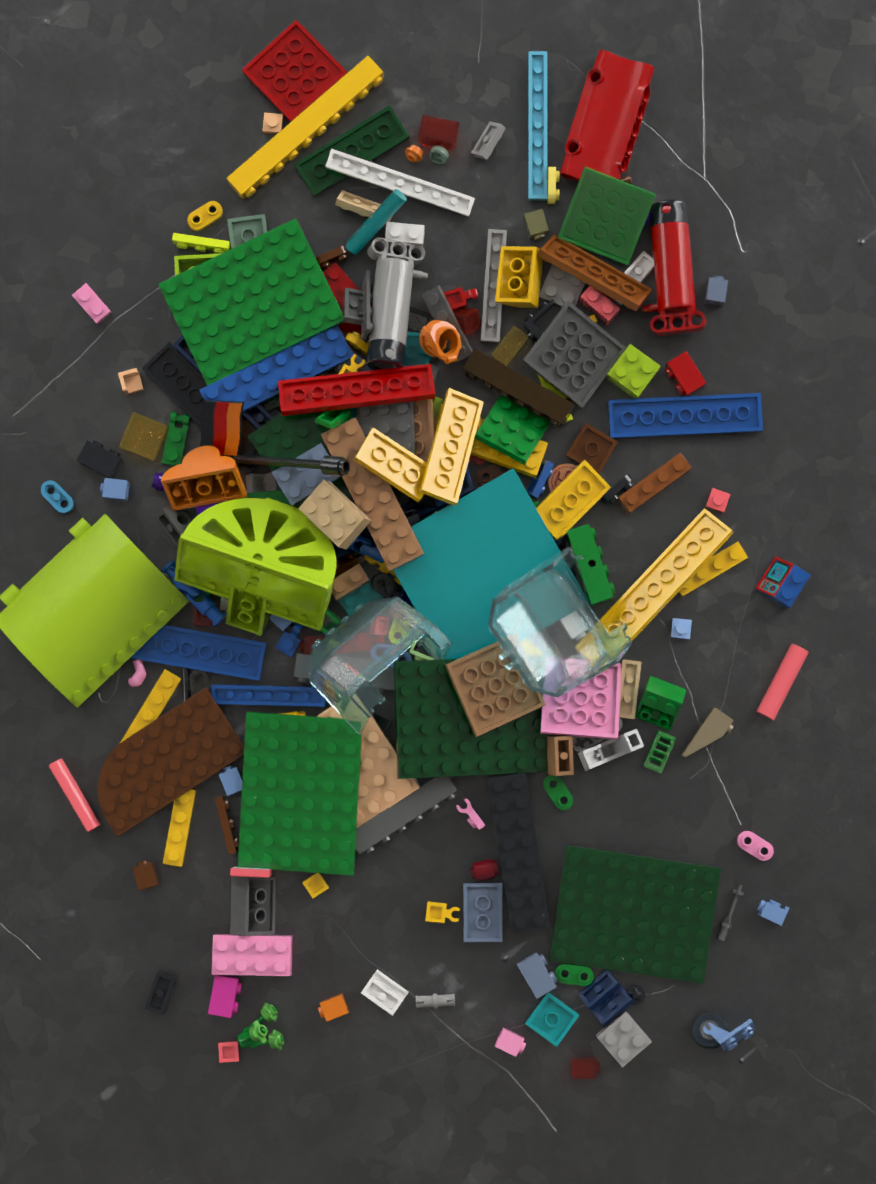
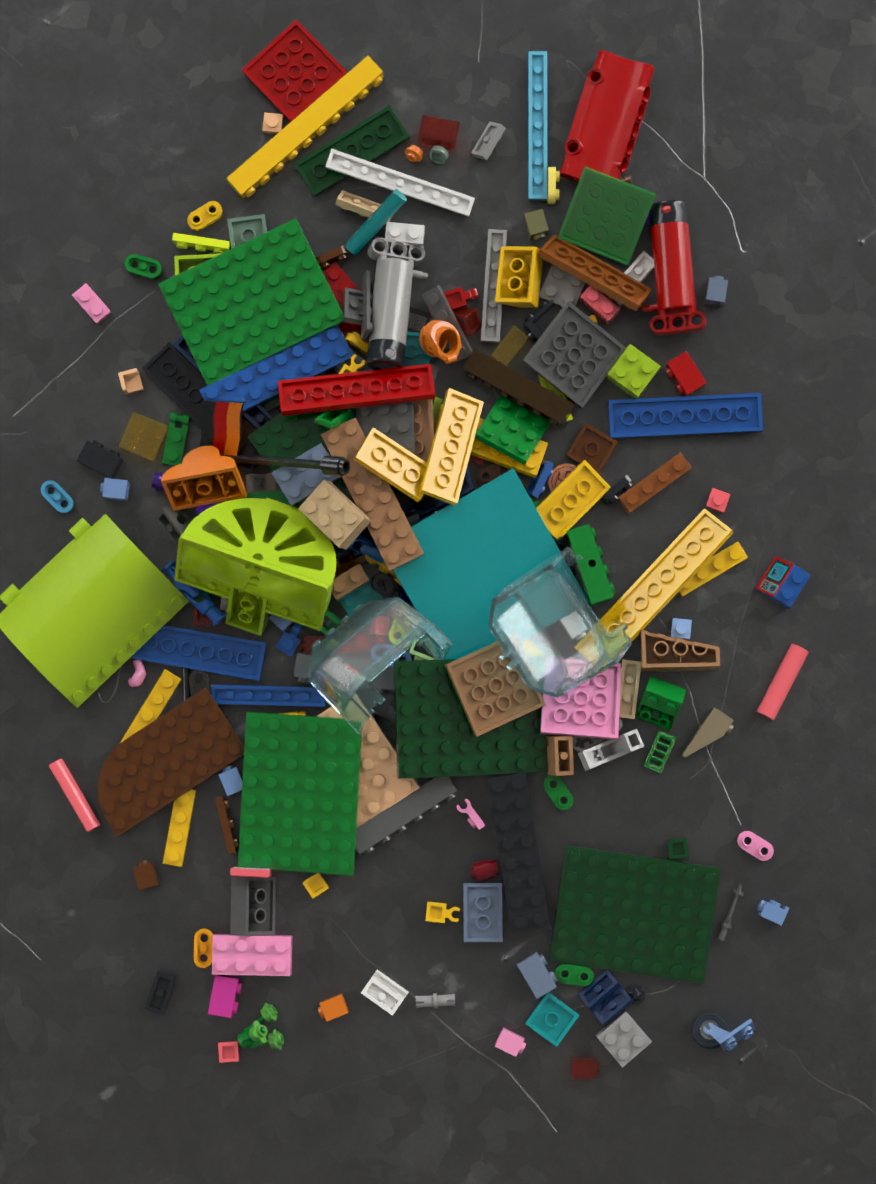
none -> green plate [125,254,163,280]
none -> light orange plate [194,928,214,968]
none -> medium nougat wedge [640,630,720,672]
none -> dark green plate [667,838,689,859]

